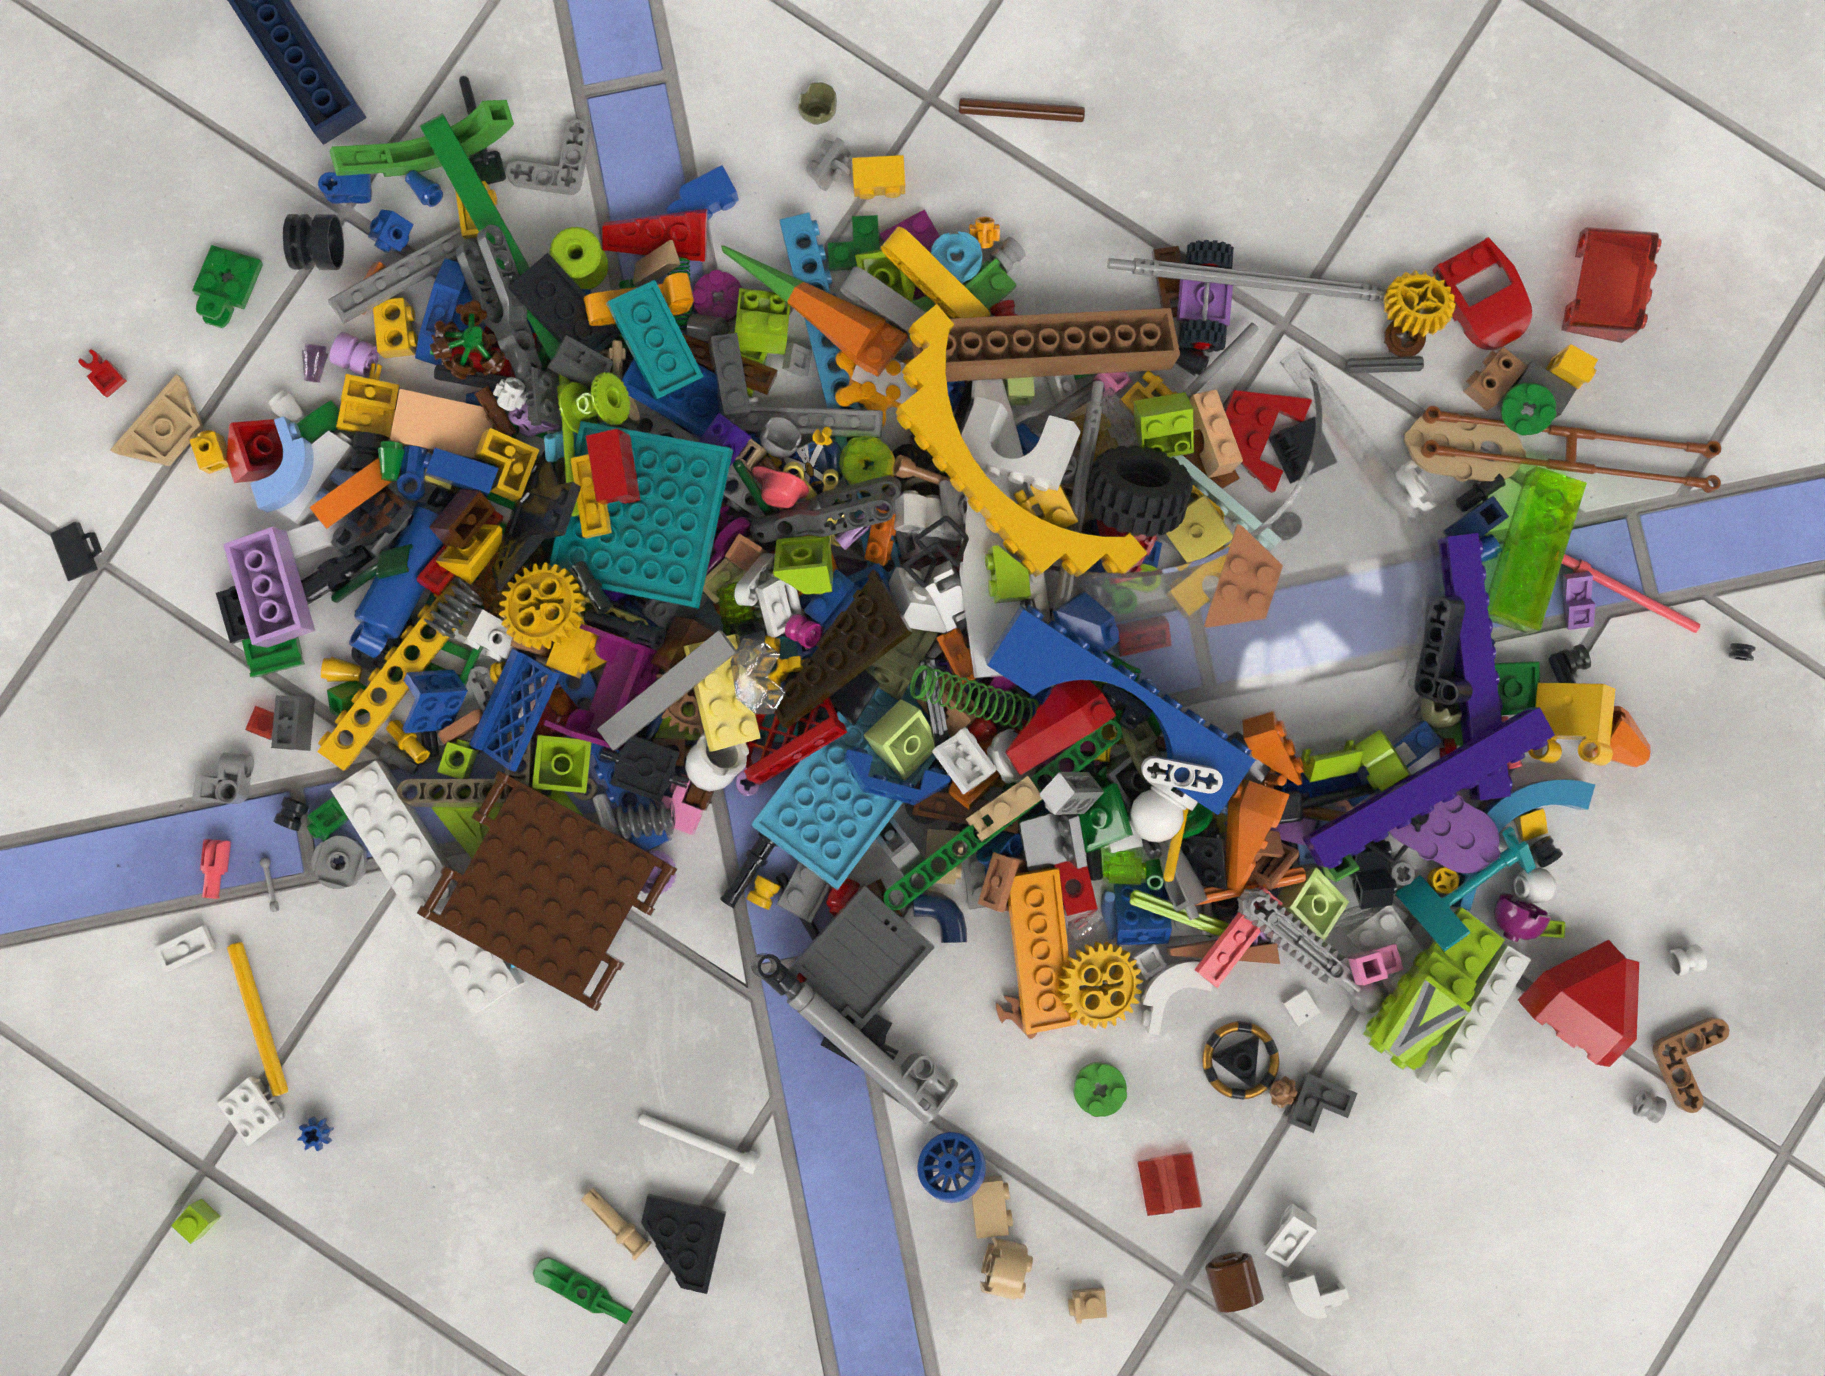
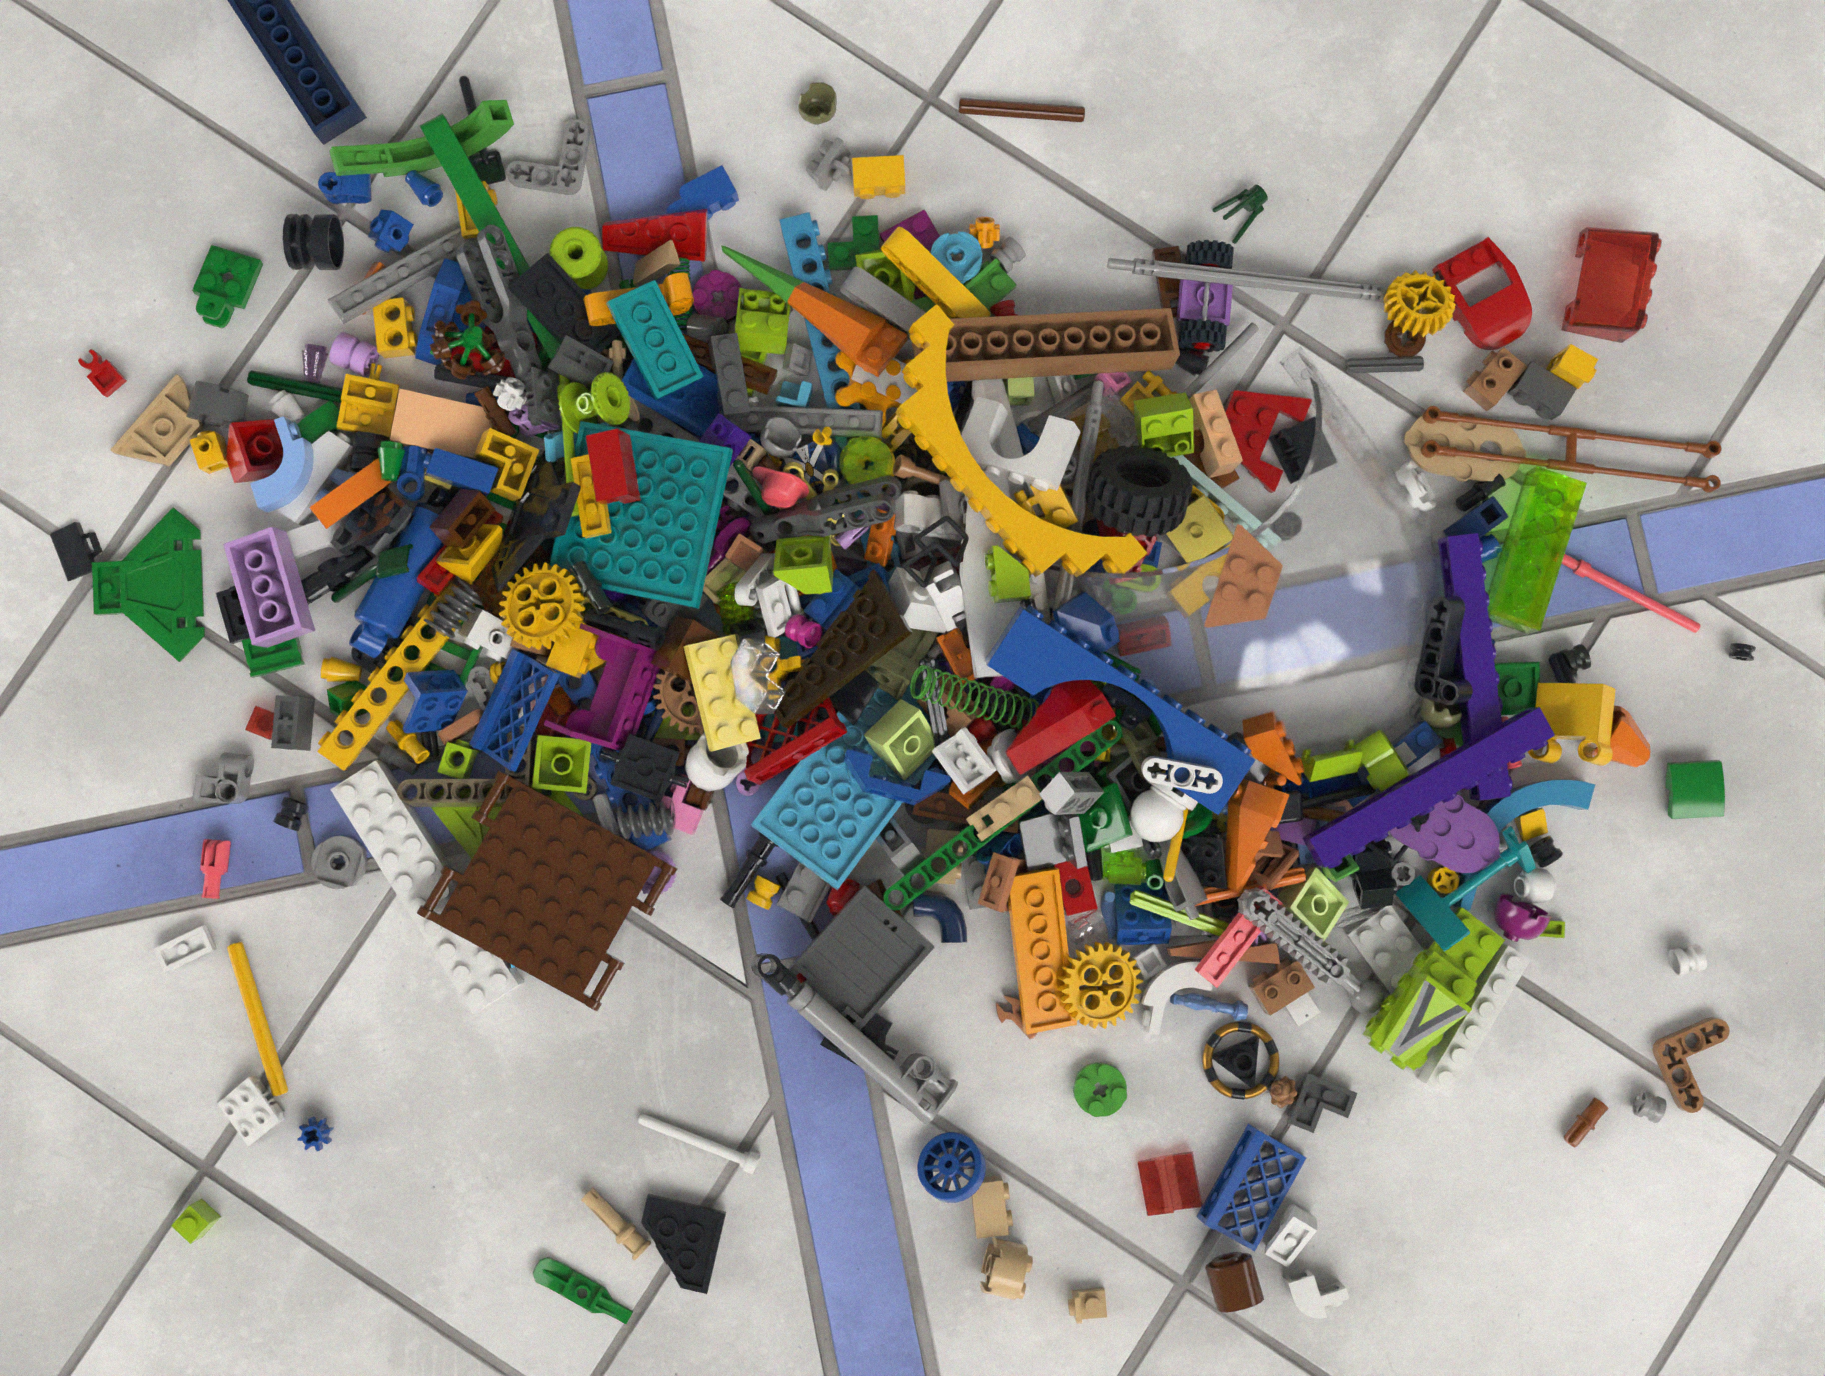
light grey hinge [260,857,279,912] -> none
green bracket [307,796,349,842] -> none
light grey tile [597,630,738,751] -> none
bright pink brick [1348,944,1404,986] -> none
green plate [1501,382,1556,436] -> none
red panel [1517,940,1640,1067] -> none
medium lavender slope [1563,571,1595,630] -> none
none -> green plate [92,507,205,662]
none -> dark grey brick [186,381,249,429]
none -> dark green axle [247,370,343,403]
none -> medium azure panel [775,381,813,408]
none -> yellow beam [875,413,911,452]
none -> medium blue piece [1170,993,1248,1021]
none -> blue fence [1196,1123,1306,1252]
none -> dark green plant [1213,184,1268,244]
none -> medium nougat brick [1248,957,1315,1016]
none -> dark orange axle [1564,1097,1609,1148]
none -> green slope [1665,760,1725,819]

